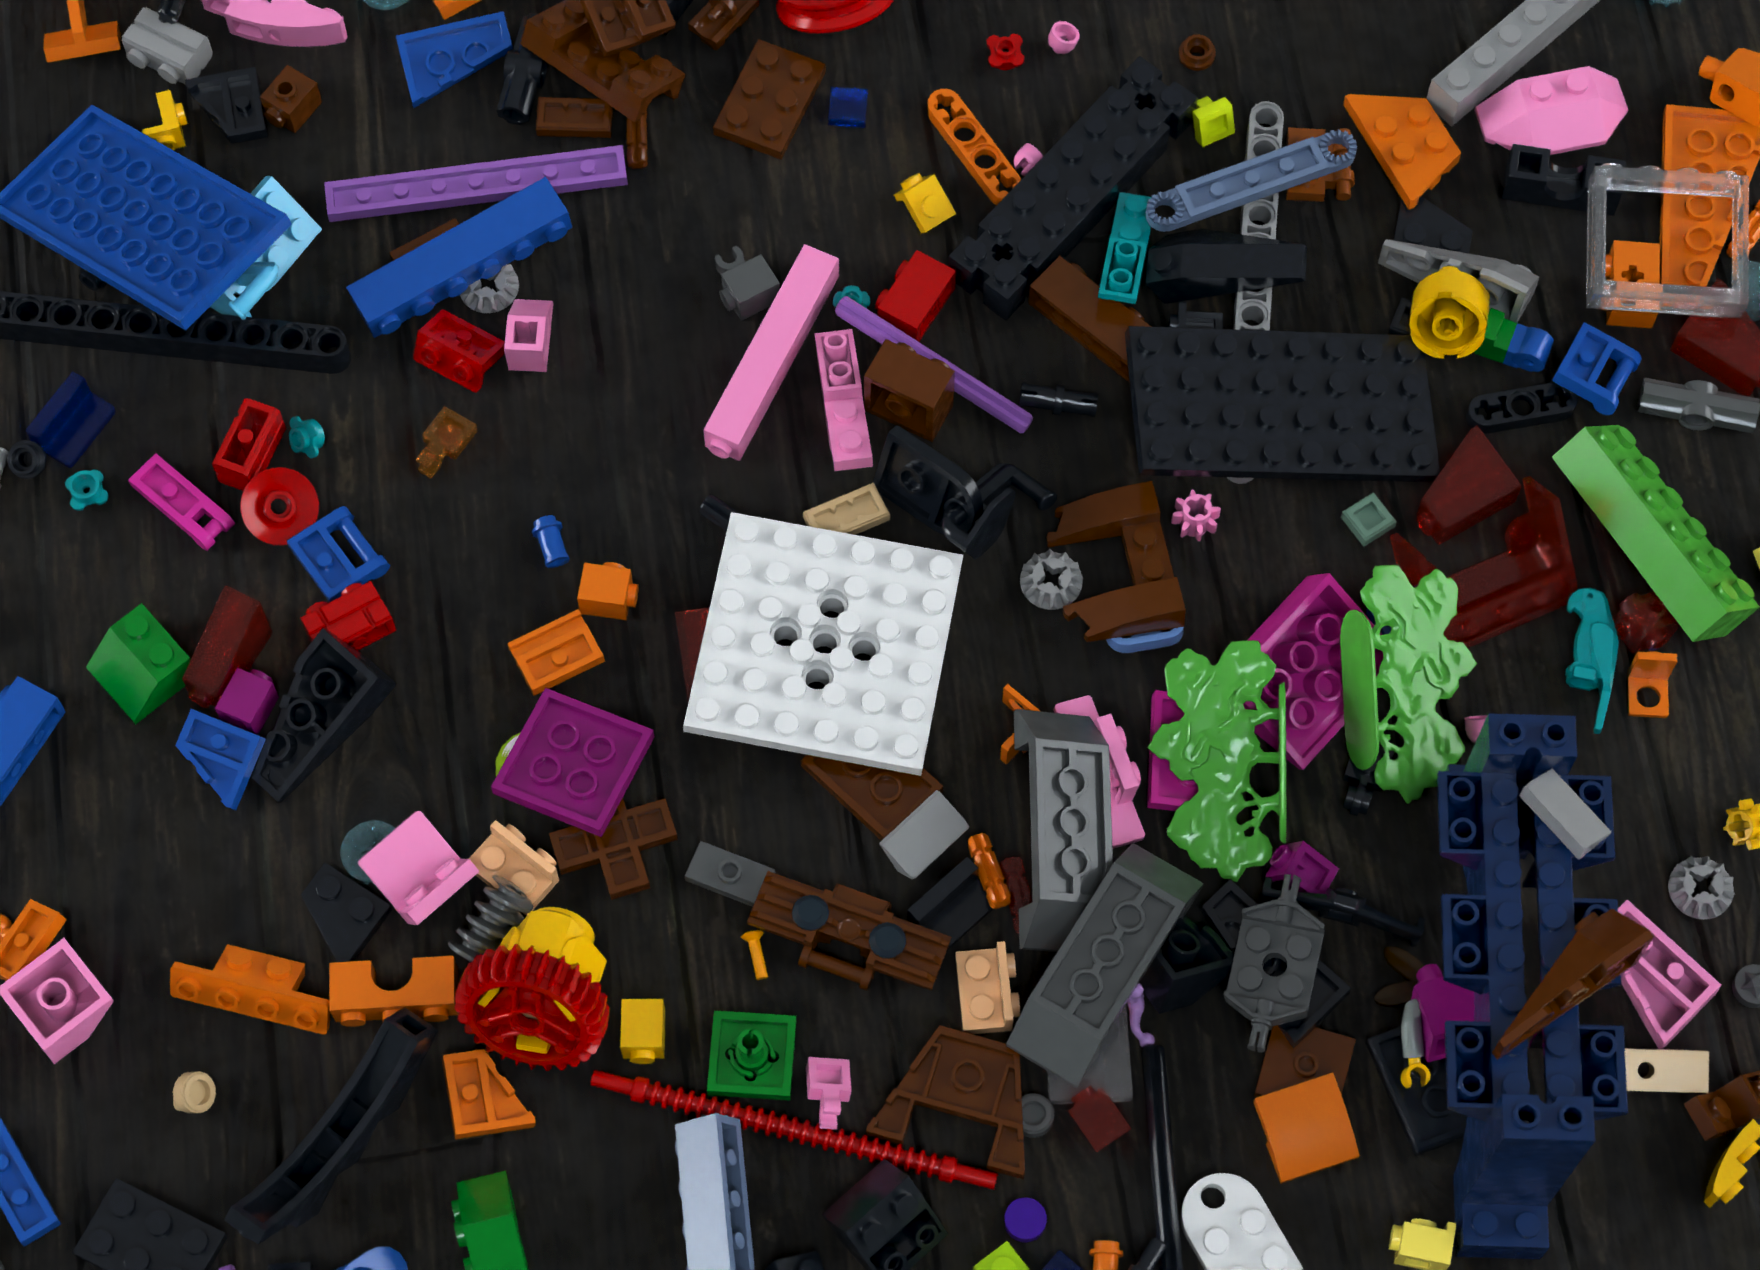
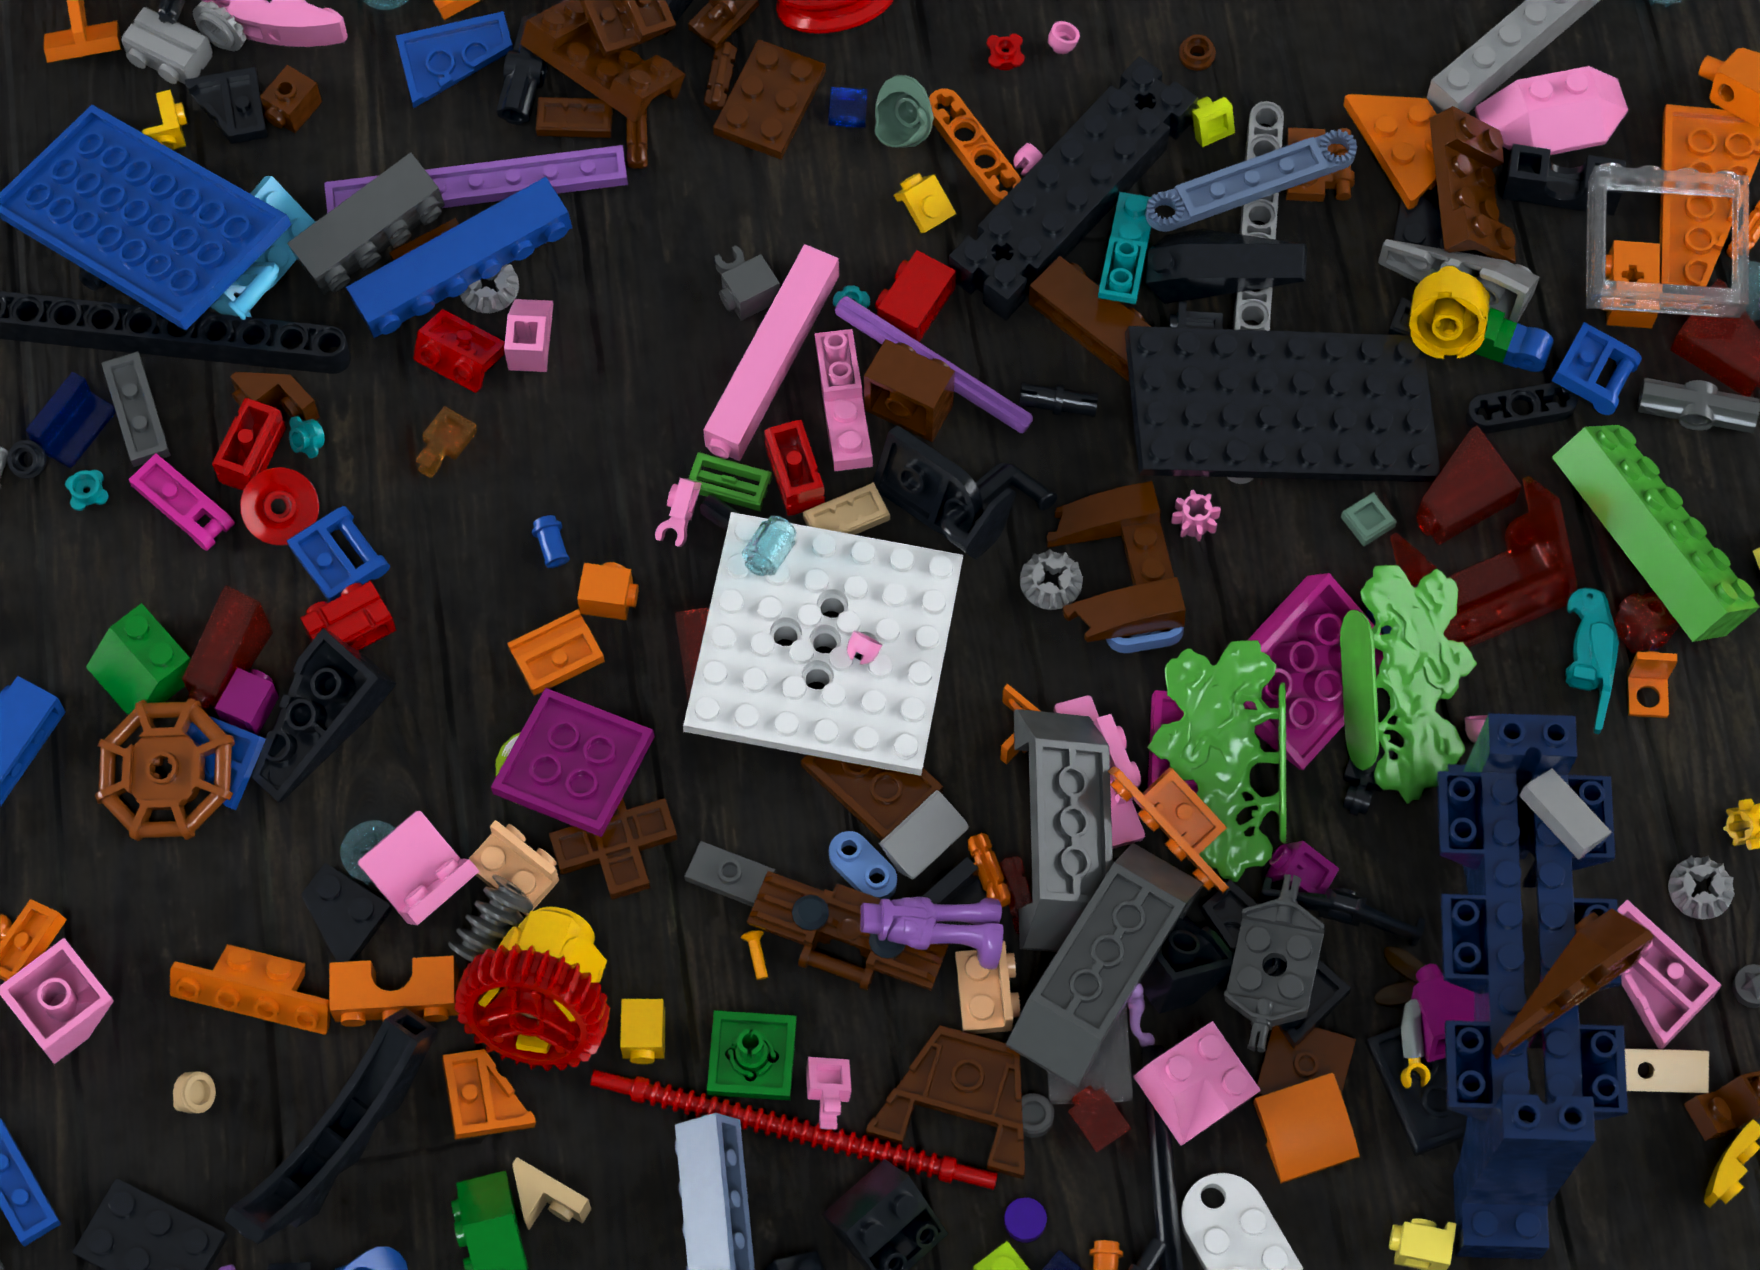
none -> dark orange plate [95,698,235,841]
none -> dark grey plate [101,352,171,467]
none -> light grey gear [193,1,247,51]
none -> reddish brown slope [230,372,320,421]
none -> dark grey brick [287,152,445,295]
none -> tan slope [512,1157,591,1230]
none -> bright pink plate [655,478,702,547]
none -> bright green tile [688,452,772,511]
none -> reddish brown axle [704,41,737,111]
none -> clear light blue brick [742,516,797,576]
none -> red brick [764,420,825,515]
none -> medium blue plate [829,831,897,899]
none -> bright pink hinge [847,631,882,665]
none -> medium lavender piece [860,897,1003,969]
none -> sand green piece [875,75,934,148]
none -> orange bracket [1108,766,1229,893]
none -> bright pink slope [1133,1021,1261,1146]
none -> reddish brown piece [1429,106,1516,264]

